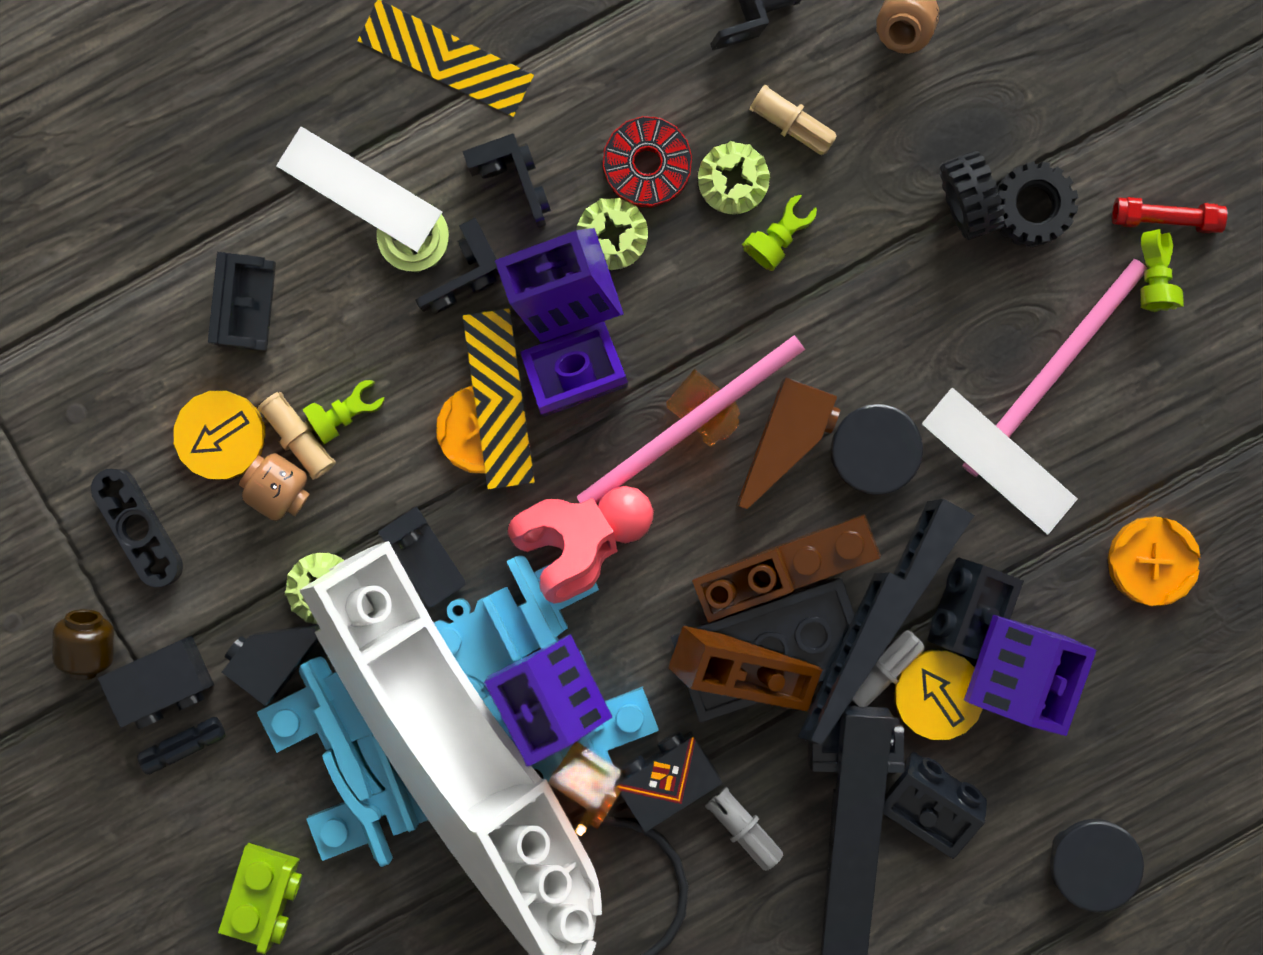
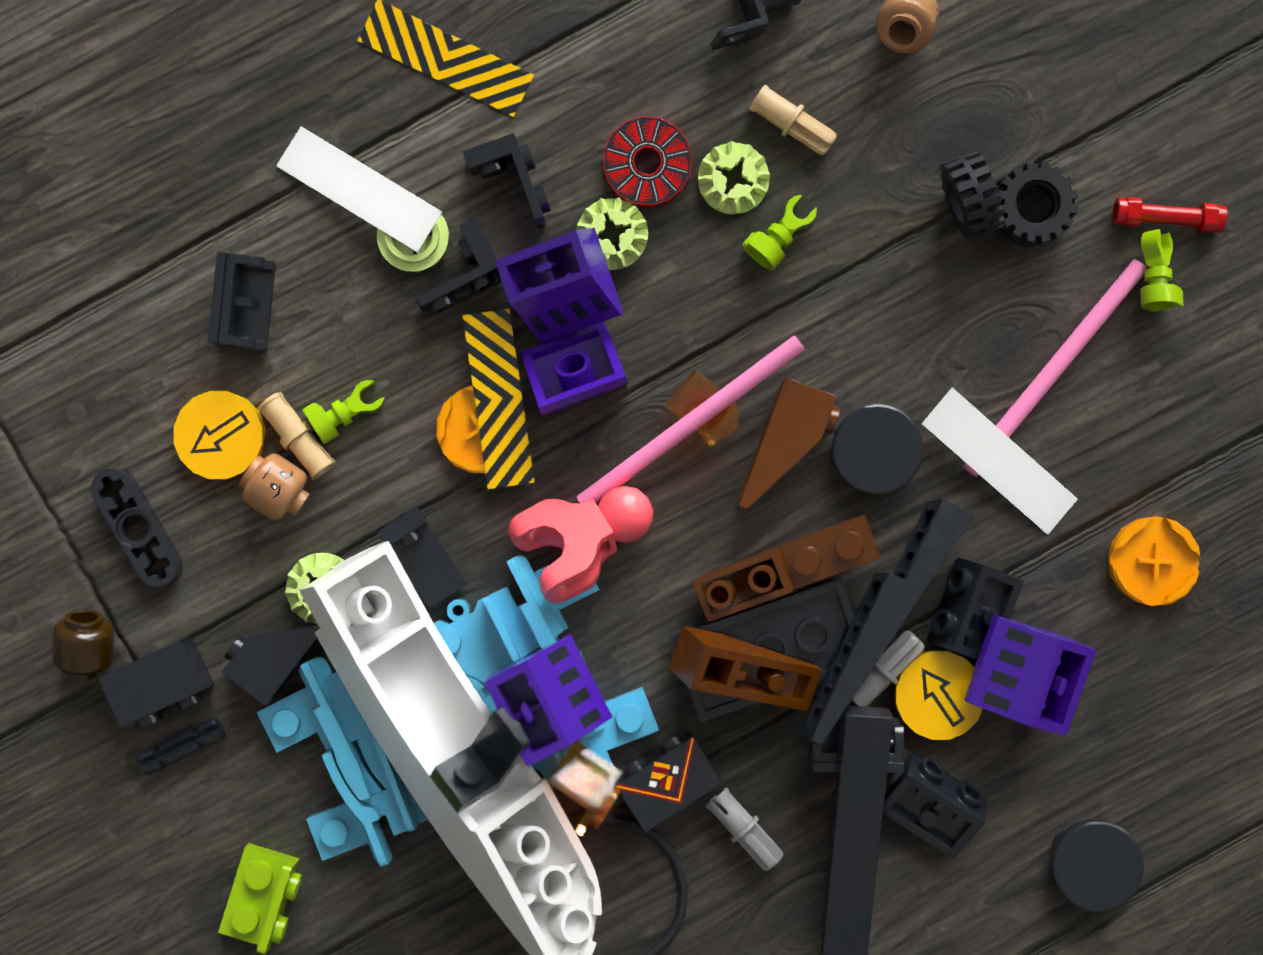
none -> black bracket [429,707,530,813]

